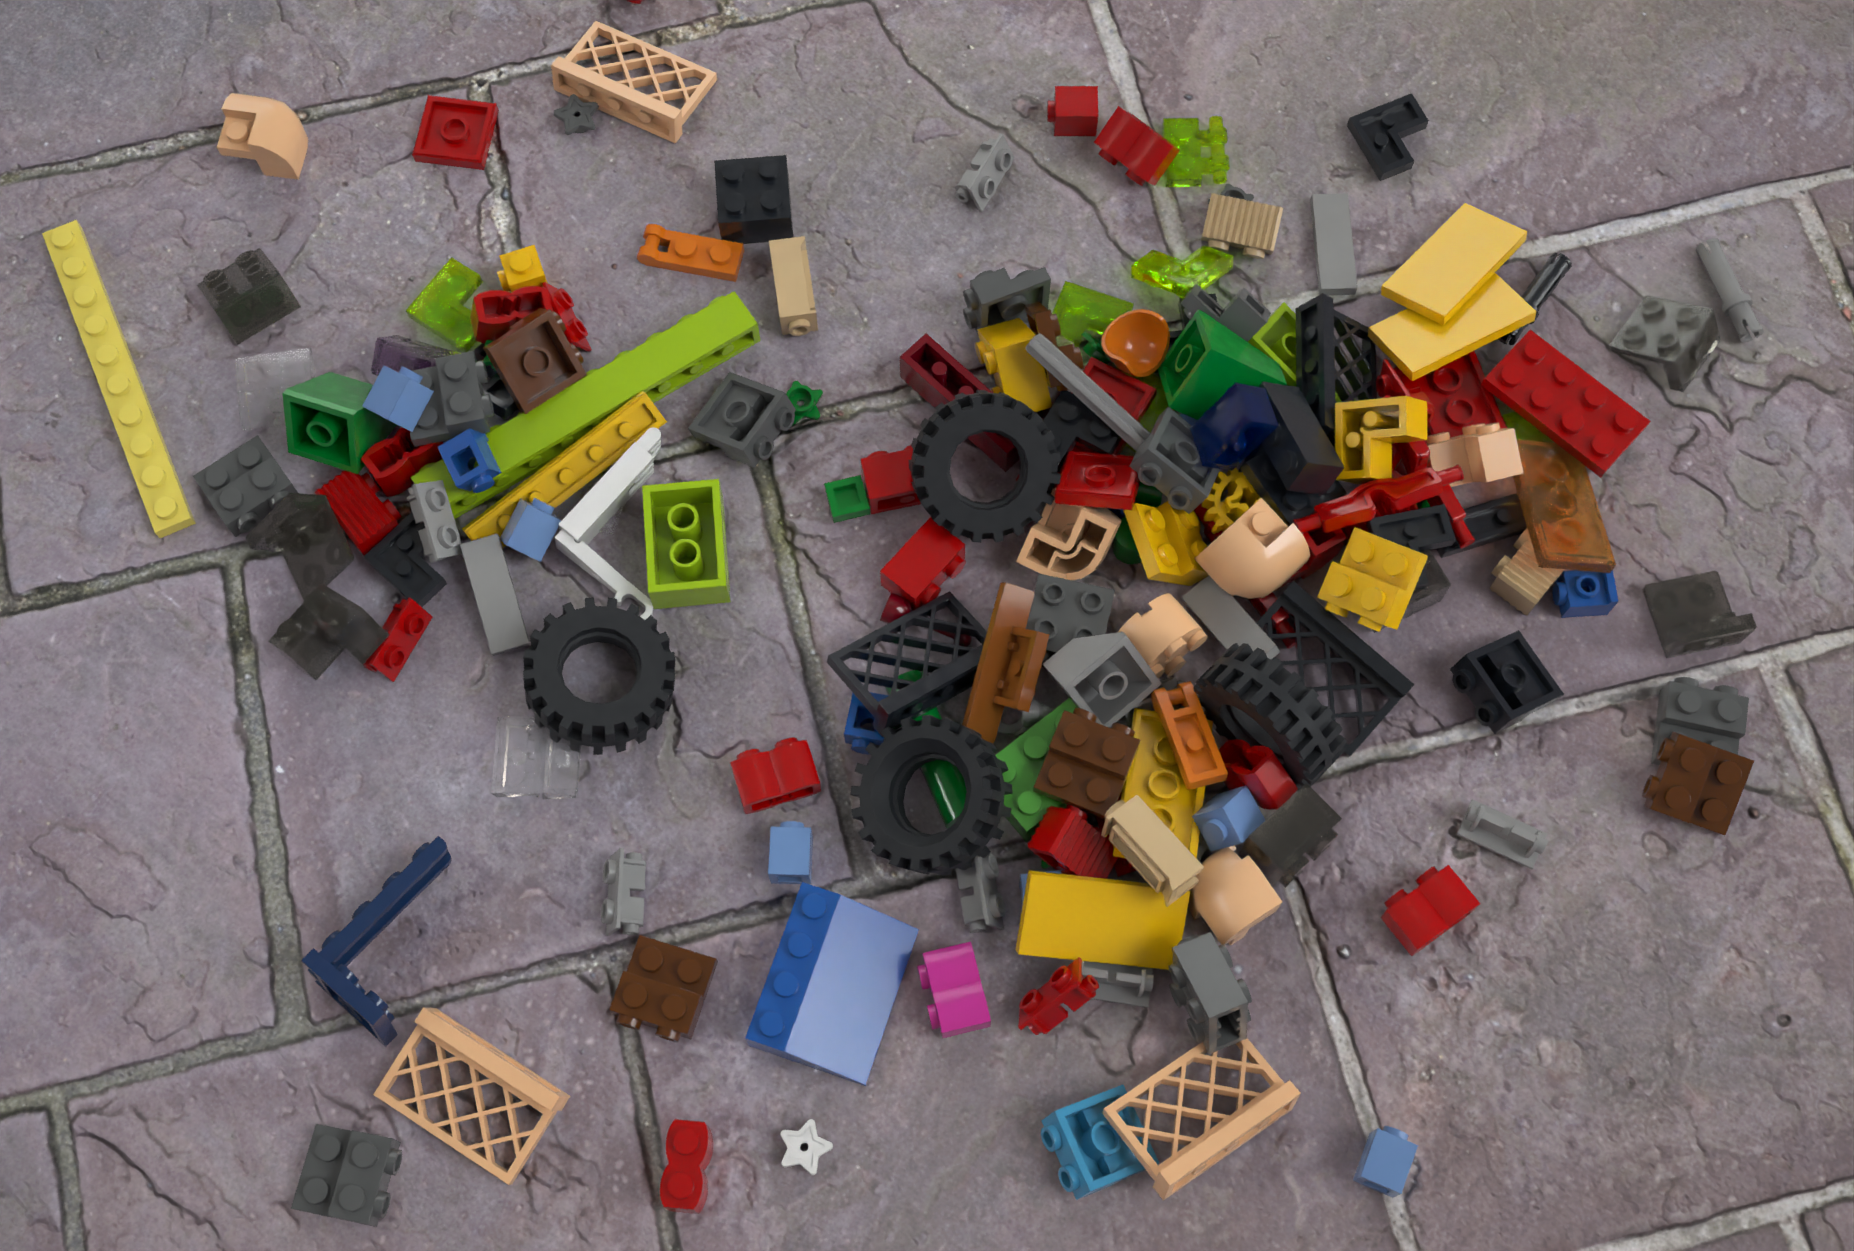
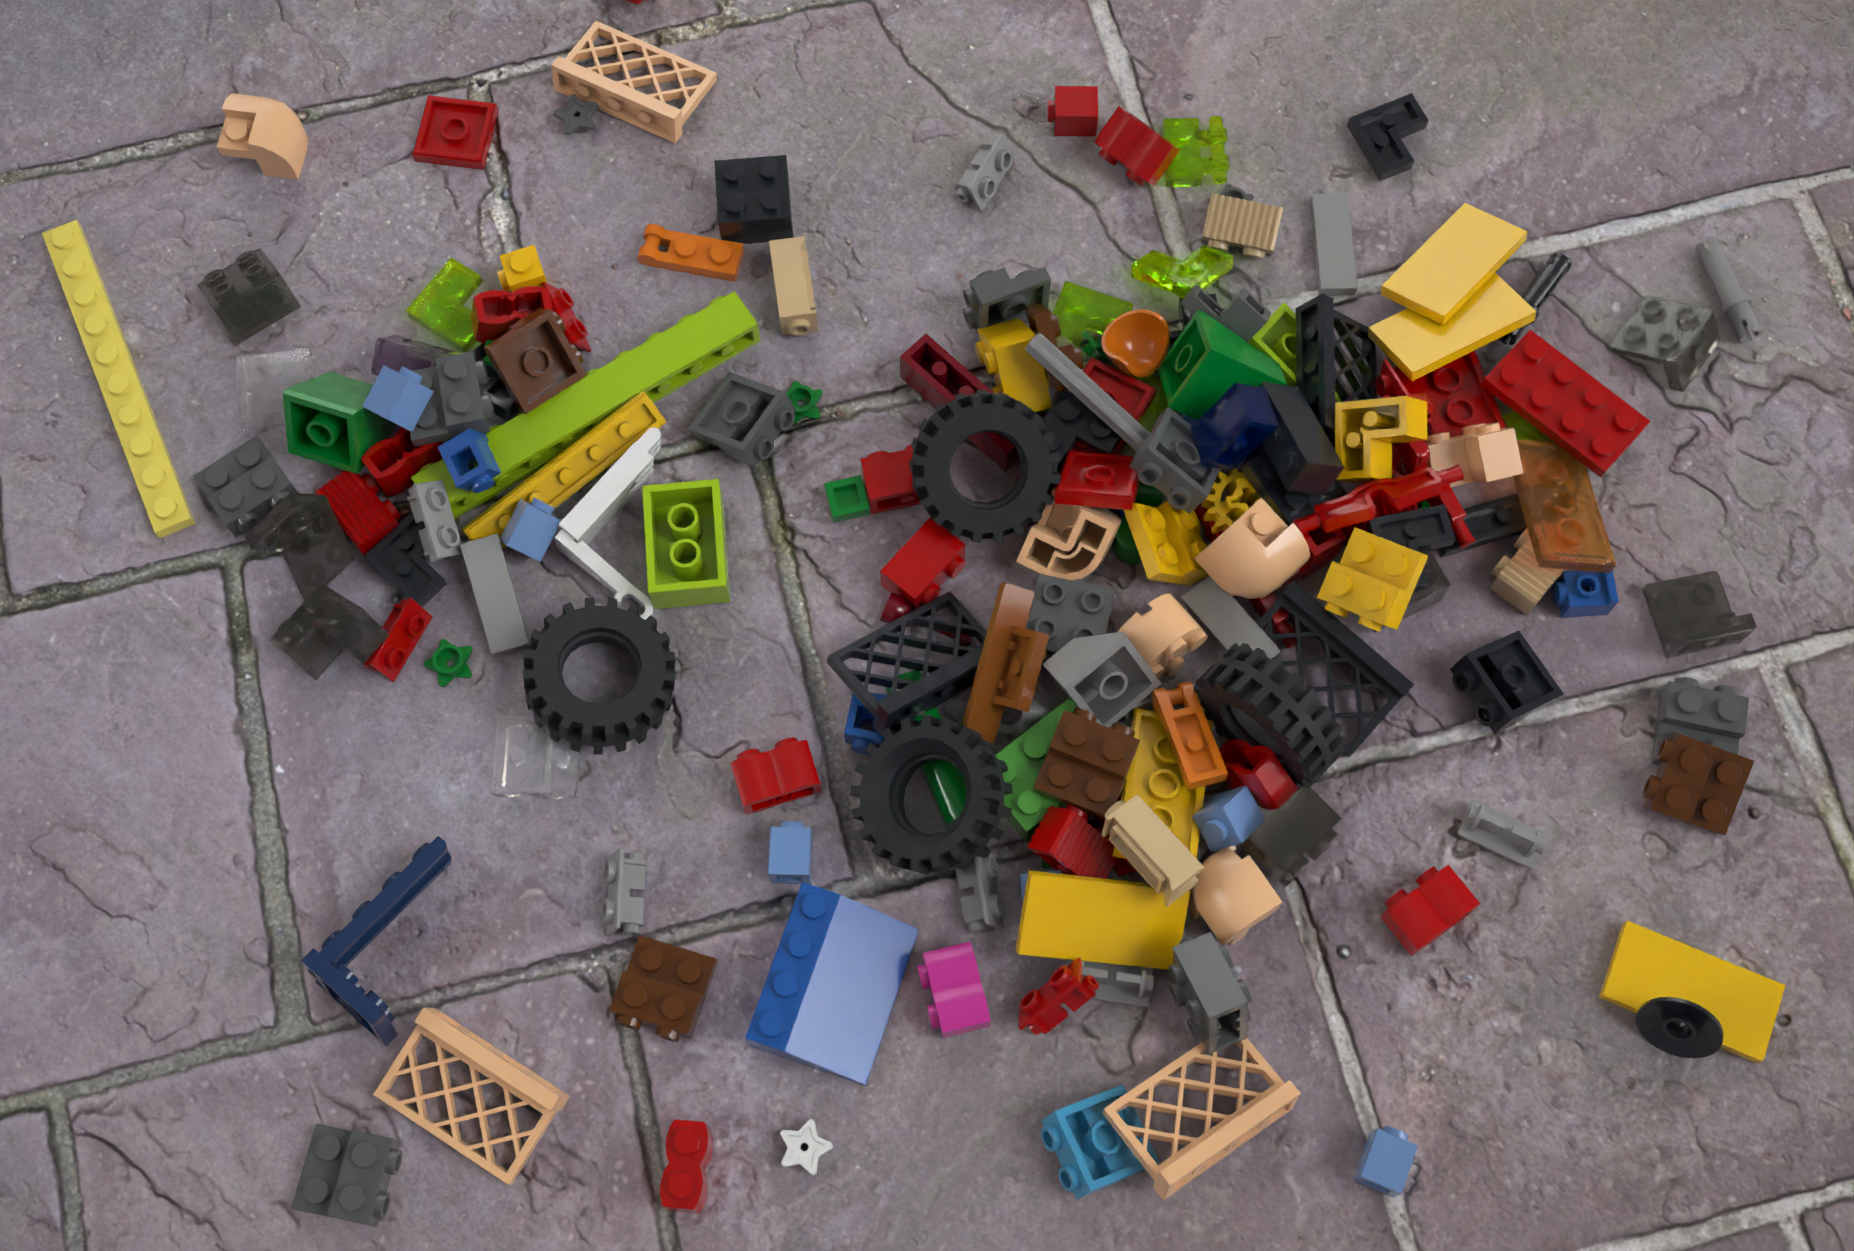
none -> green plate [424,639,473,687]
none -> yellow tile [1598,921,1786,1064]
none -> black dish [1636,997,1724,1058]

